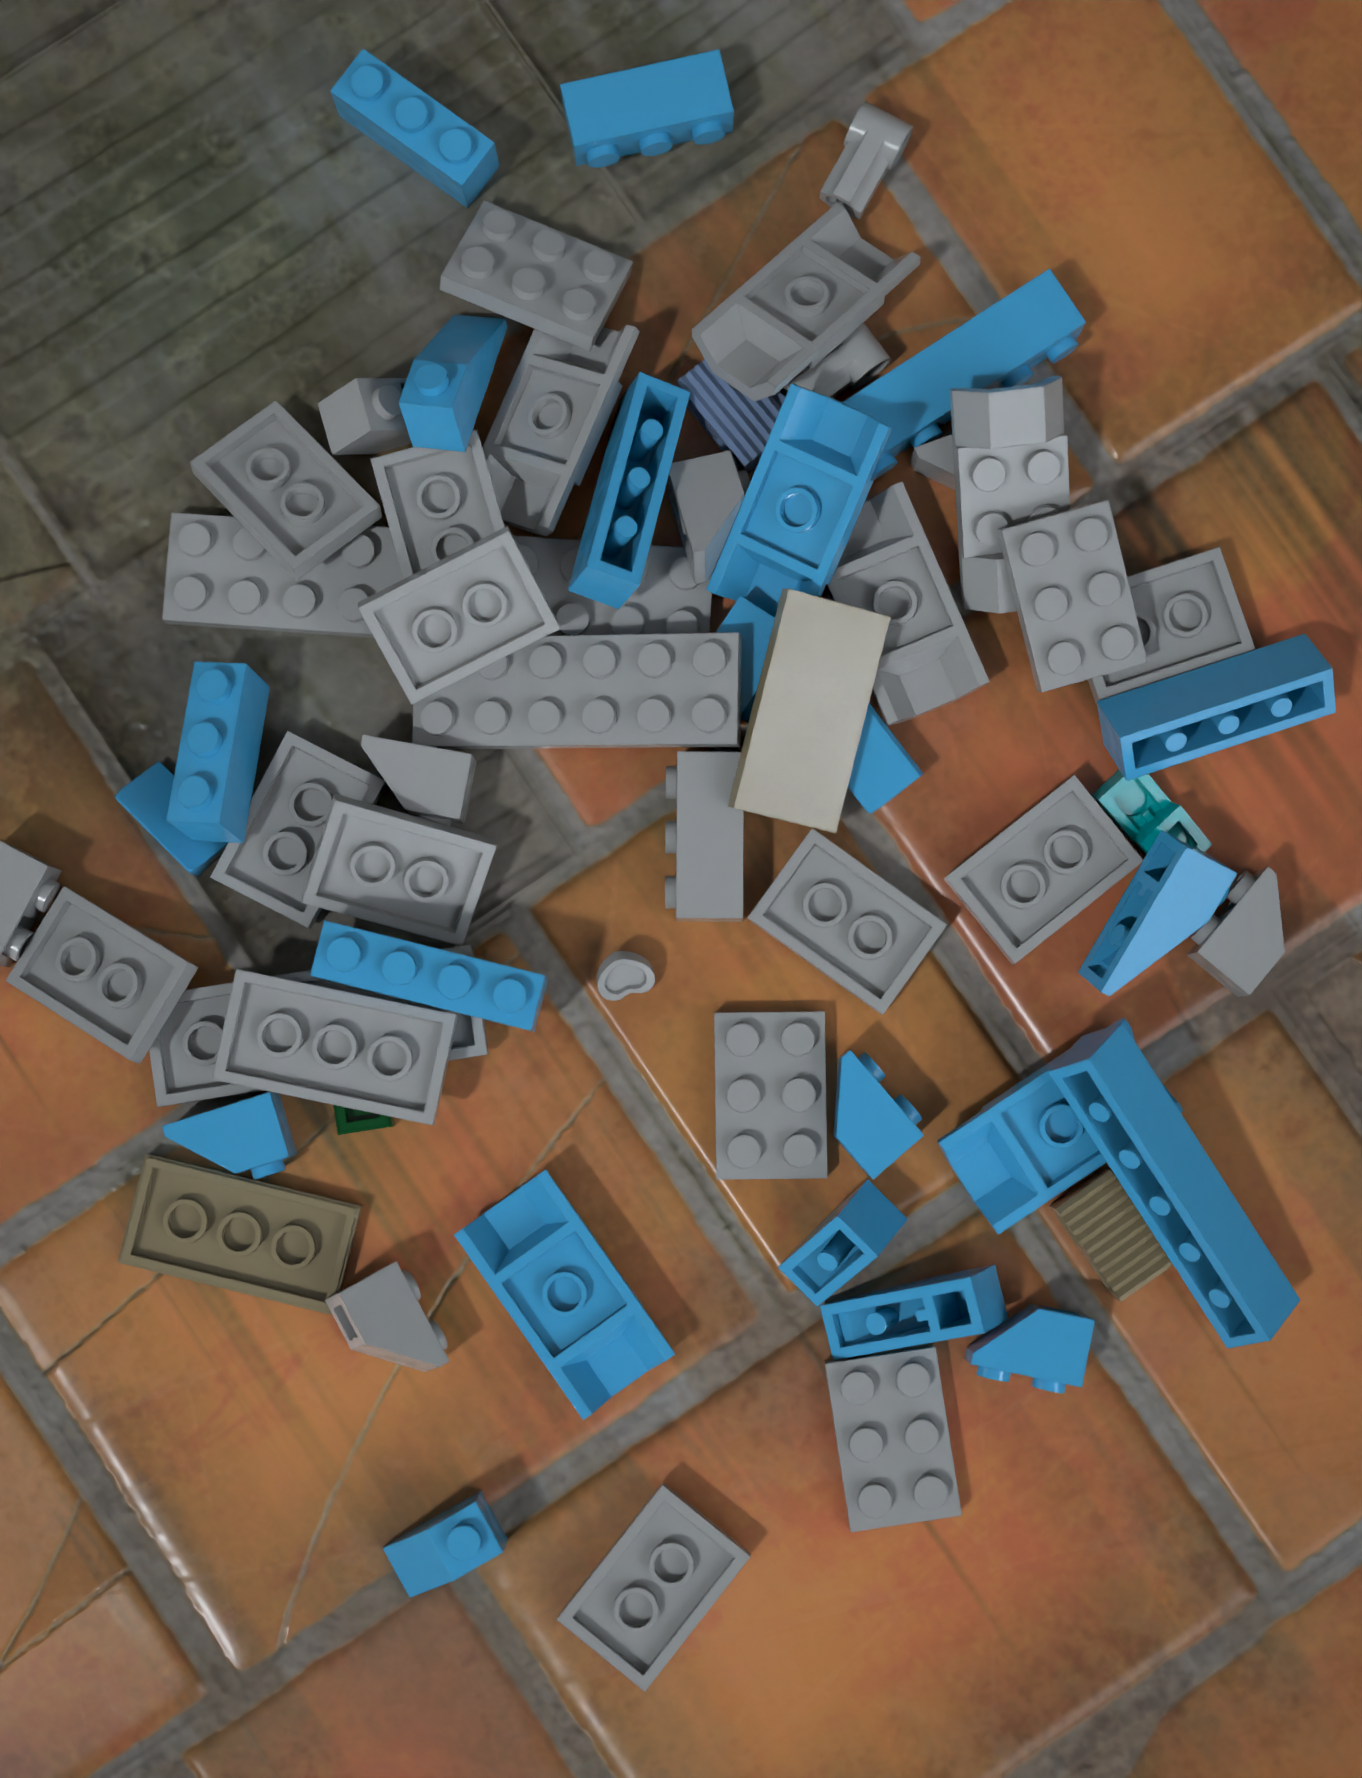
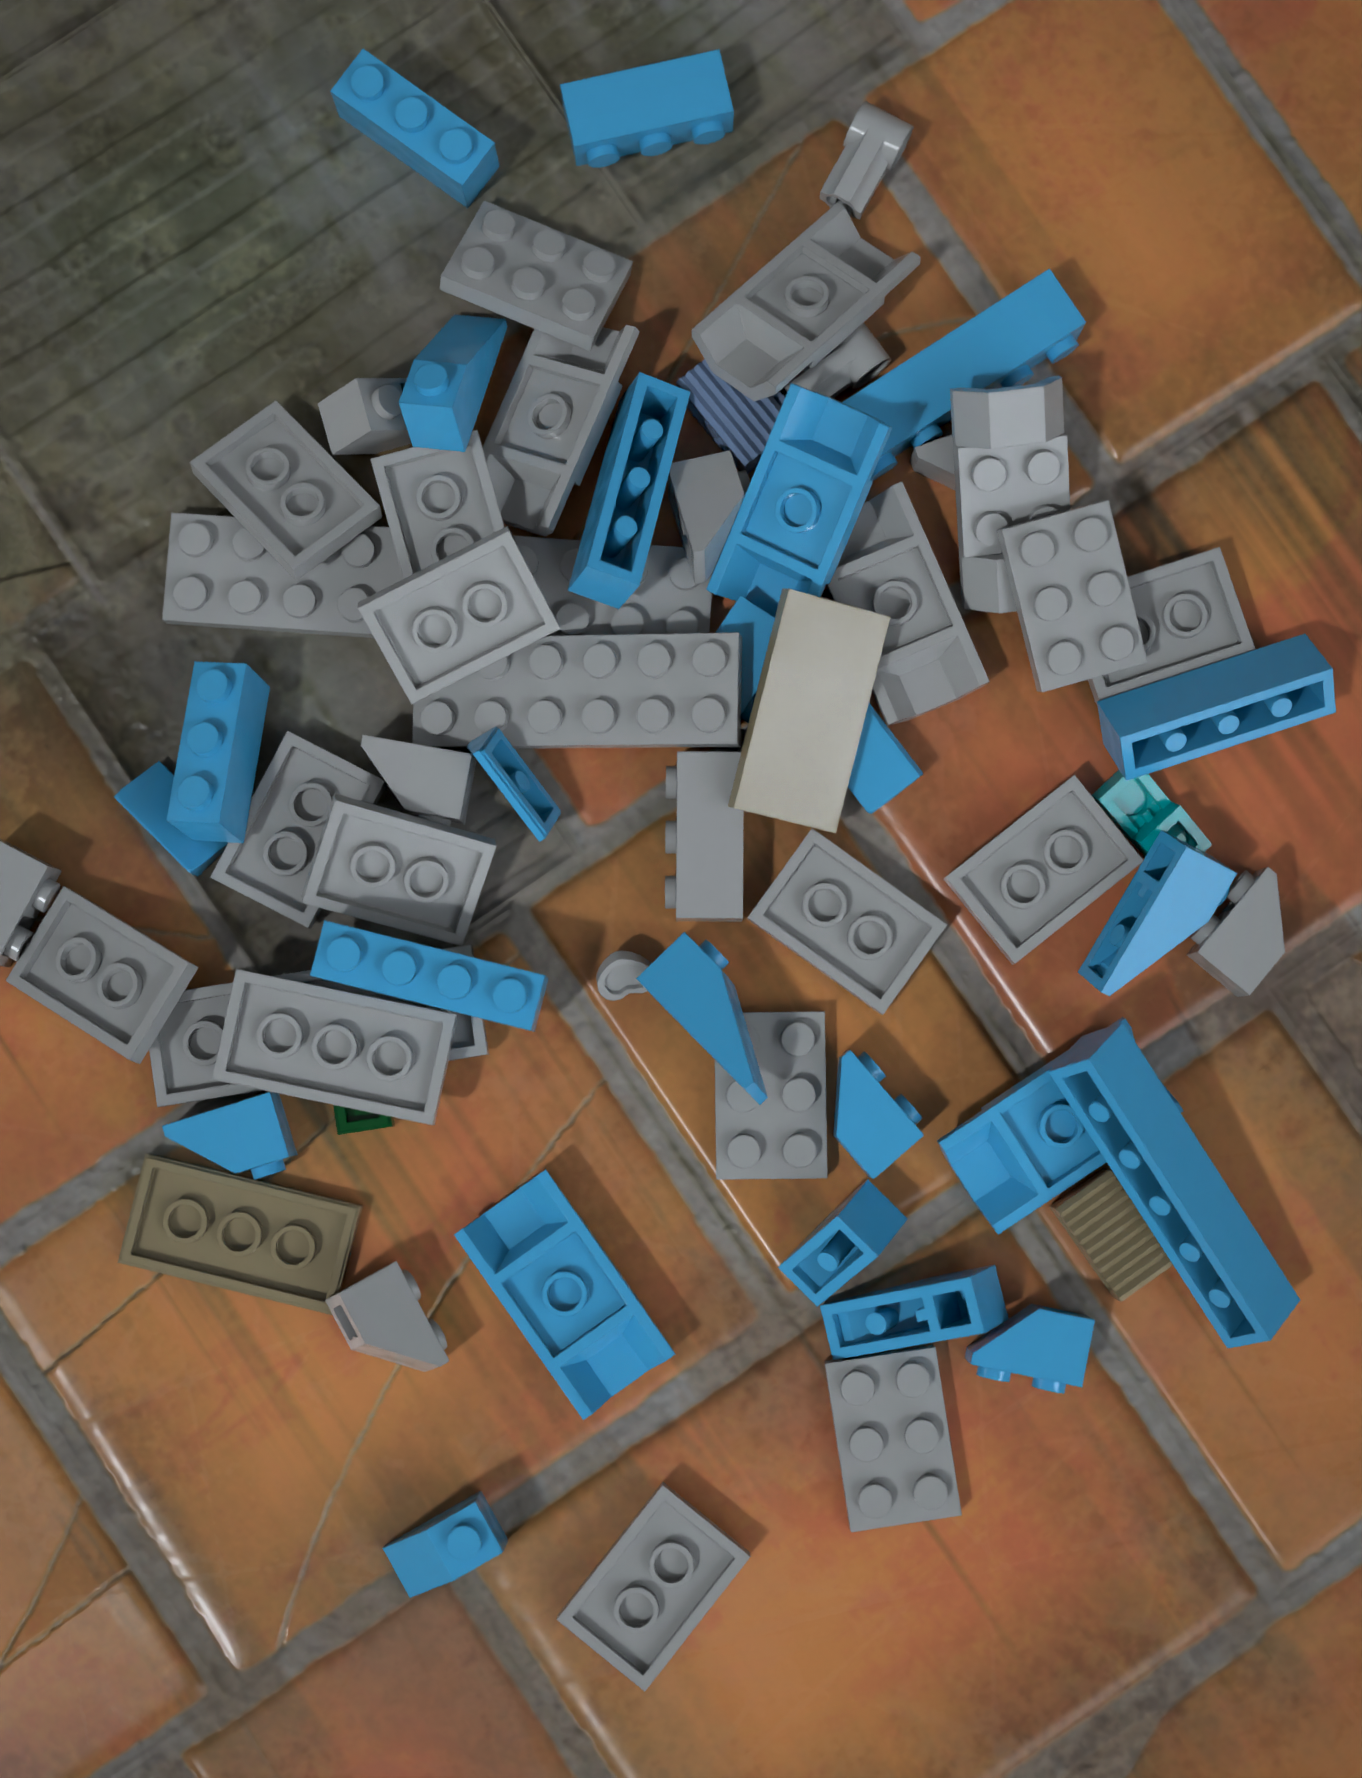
none -> dark azure slope [467,726,561,842]
none -> dark azure slope [636,932,768,1105]

